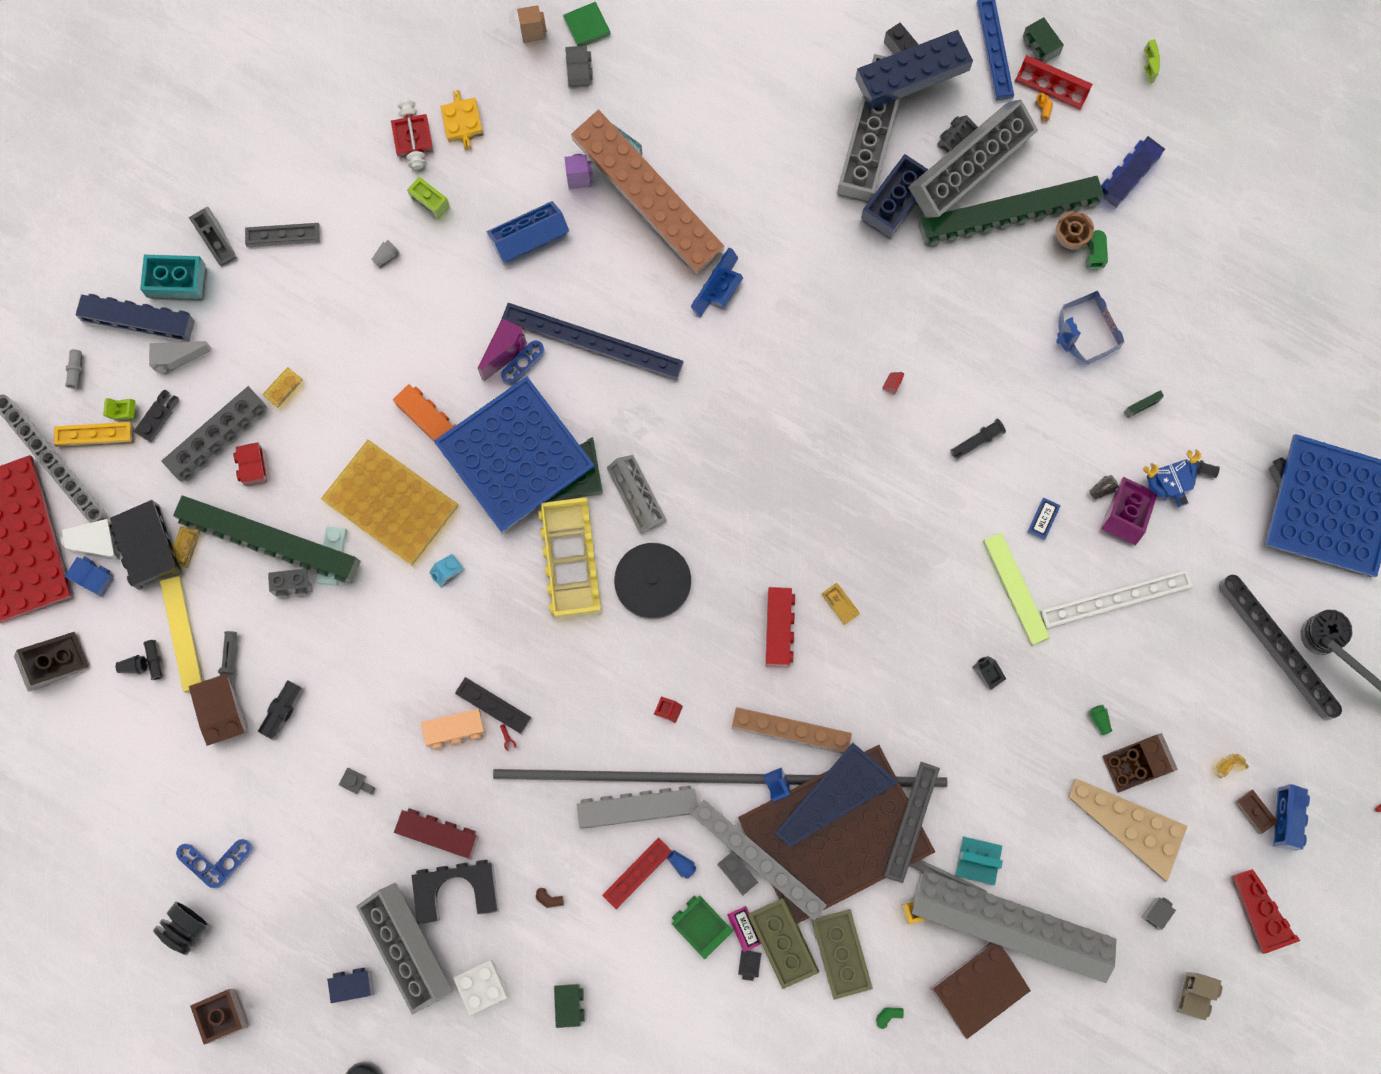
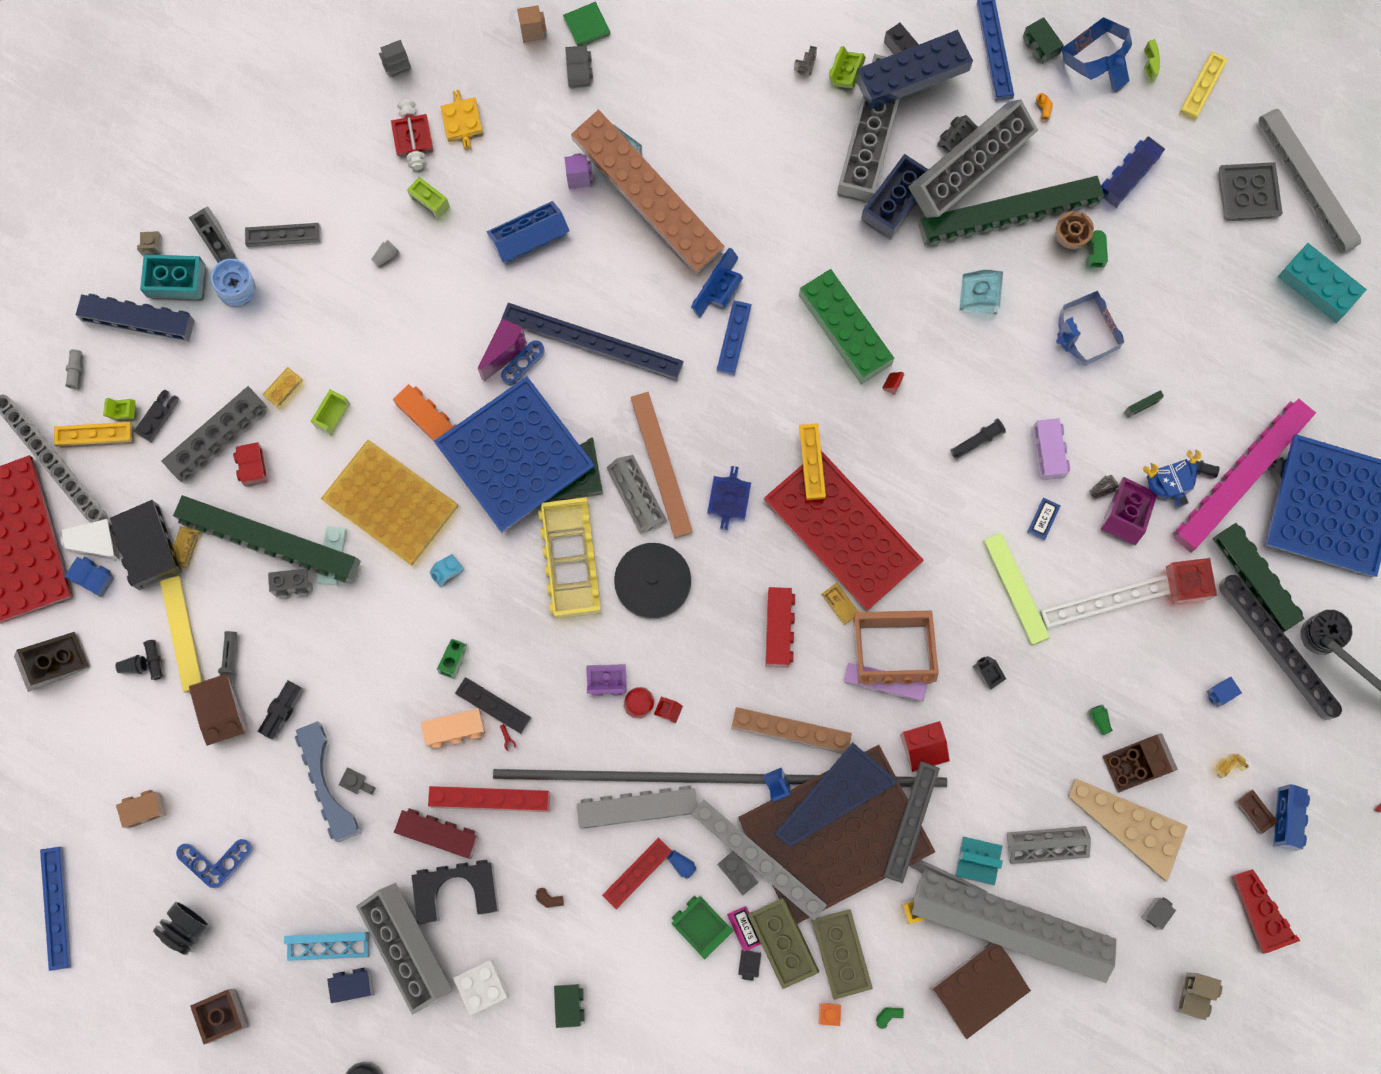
light grey slope [149,341,211,373] -> none
red fence [1015,55,1093,110] -> none
none -> blue tile [40,847,71,971]
none -> medium nougat brick [116,790,166,829]
none -> dark tan bracket [137,231,160,256]
none -> light blue wheel [211,258,256,307]
none -> medium azure fence [284,932,369,961]
none -> sand blue arch [295,721,361,842]
none -> lime panel [311,389,350,436]
none -> dark grey brick [378,39,411,75]
none -> red brick [428,786,550,812]
none -> green leg [437,639,467,680]
none -> medium lavender bracket [586,664,627,696]
none -> red hair [623,687,654,719]
none -> nougat tile [631,392,693,539]
none -> clear blue plate [707,466,751,530]
none -> blue tile [717,300,752,375]
none -> red plate [763,450,924,611]
none -> clear smoke bracket [794,46,817,75]
none -> green brick [799,269,894,384]
none -> yellow plate [799,423,826,500]
none -> orange brick [818,1003,841,1026]
none -> lime bracket [829,46,866,88]
none -> lavender slope [844,663,928,701]
none -> nougat window [853,610,939,685]
none -> red slope [900,721,950,772]
none -> clear light blue slope [959,269,1003,314]
none -> light grey fence [1007,826,1091,864]
none -> lavender brick [1033,418,1070,480]
none -> blue piece [1061,17,1132,91]
none -> clear red brick [1166,558,1217,605]
none -> dark pink brick [1174,398,1316,553]
none -> light yellow tile [1180,51,1228,120]
none -> blue brick [1206,677,1242,708]
none -> dark green brick [1212,523,1305,632]
none -> dark grey plate [1219,162,1283,219]
none -> light grey beam [1259,109,1361,253]
none -> teal brick [1278,243,1367,323]

